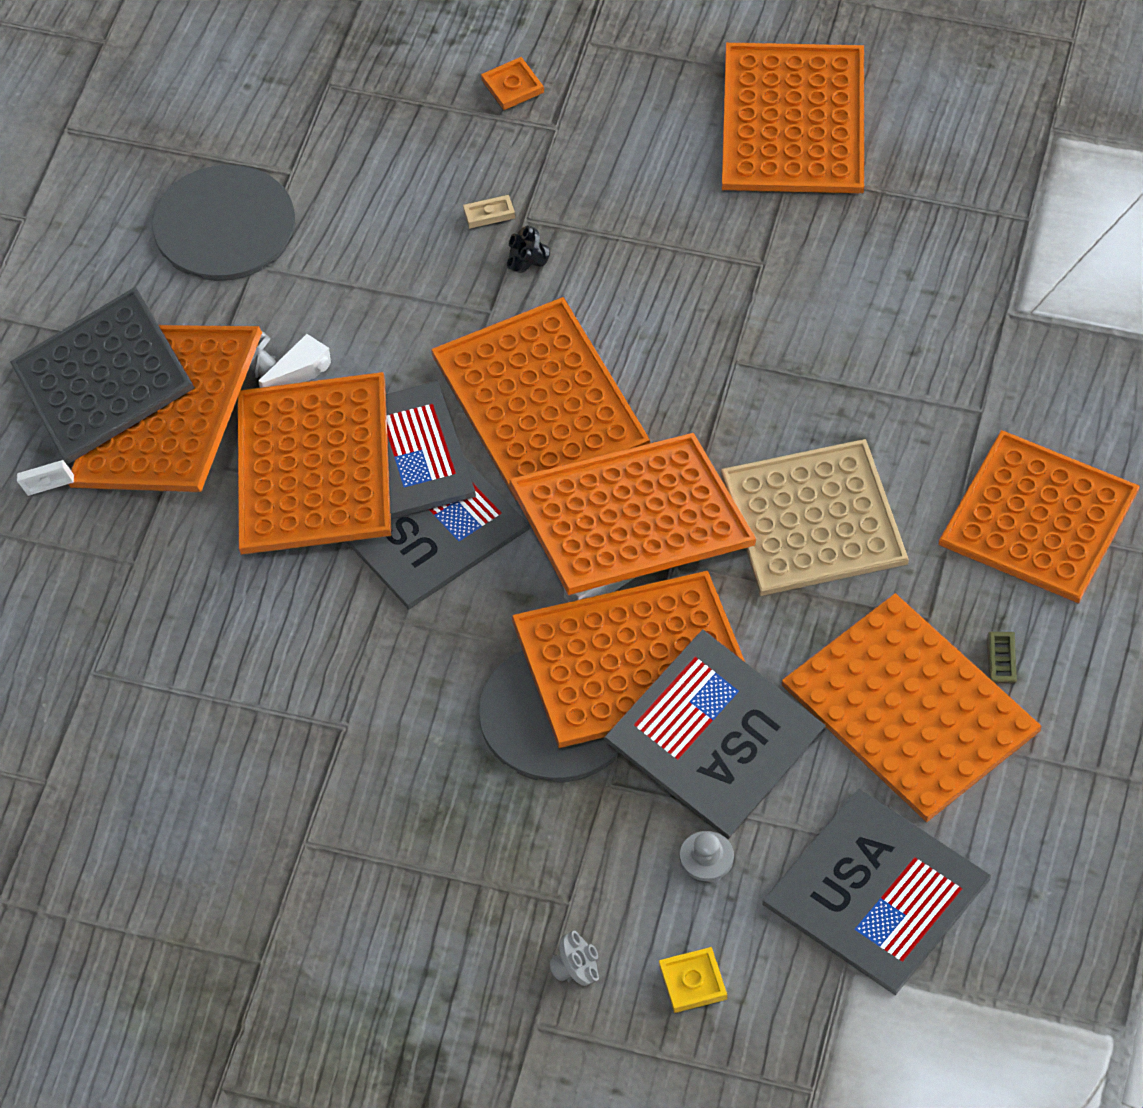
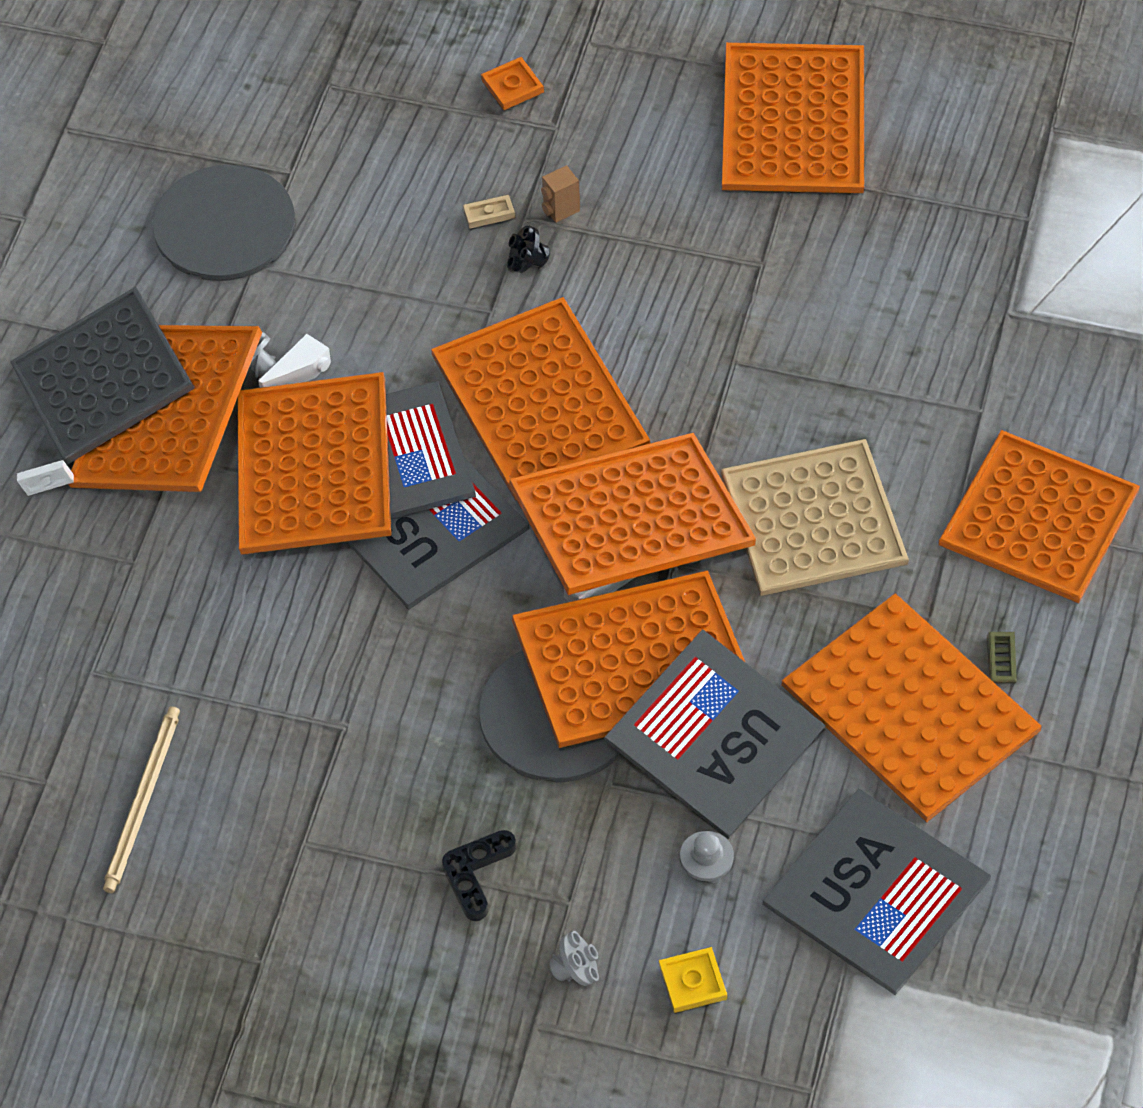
none -> tan piece [103,707,180,893]
none -> black beam [442,830,516,921]
none -> medium nougat brick [541,165,580,223]

